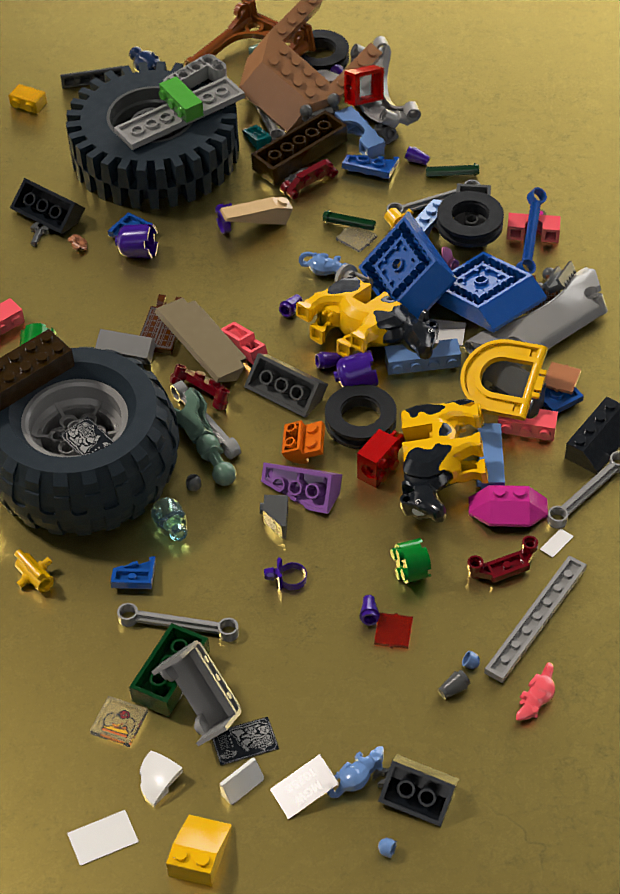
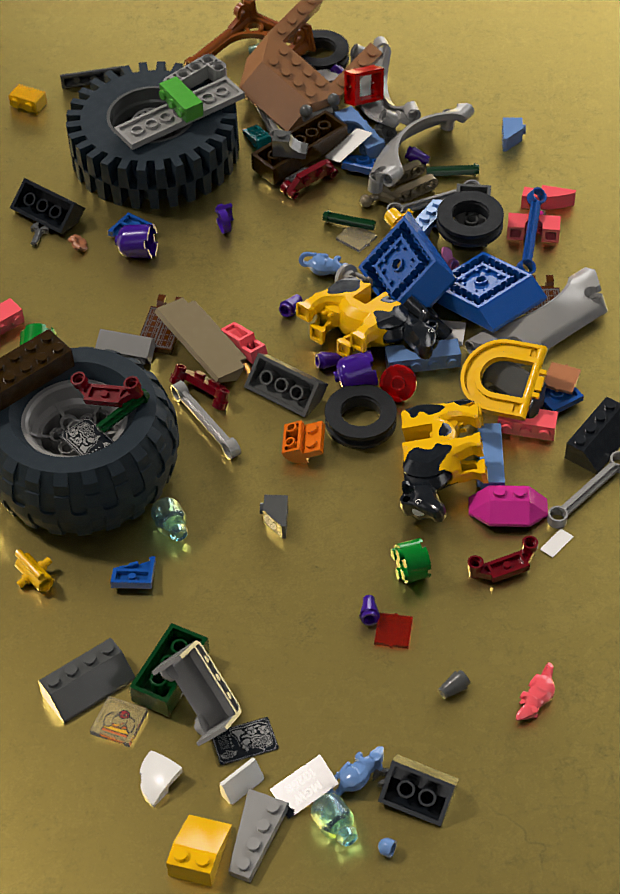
white sticker [67,810,139,865] -> none
light grey piece [117,603,239,642] -> none
dark blue piece [129,46,161,72] -> none
sand green piece [174,387,237,486] -> none
dark grey hinge [186,474,202,491] -> none
tan wedge [220,197,293,225] -> none
medium lavender wedge [261,462,343,514] -> none
dark purple piece [264,557,307,590] -> none
red brick [357,429,405,488] -> none
medium blue hinge [462,650,480,669] -> none
light grey plate [484,556,587,683] -> none
dark grey gear [537,261,576,294] -> none
none -> dark grey slope [39,638,135,723]
none -> dark red plate [70,372,144,407]
none -> dark green axle [96,389,150,433]
none -> light grey wing [229,789,289,883]
none -> dark grey arch [272,130,308,159]
none -> clear light blue piece [311,793,358,846]
none -> white sticker [325,128,372,162]
none -> dark tan piece [359,160,438,208]
none -> light grey panel [368,103,474,194]
none -> red tile [379,364,417,402]
none -> black piece [403,295,453,340]
none -> medium blue slope [502,117,526,151]
none -> coral slope [521,185,576,210]

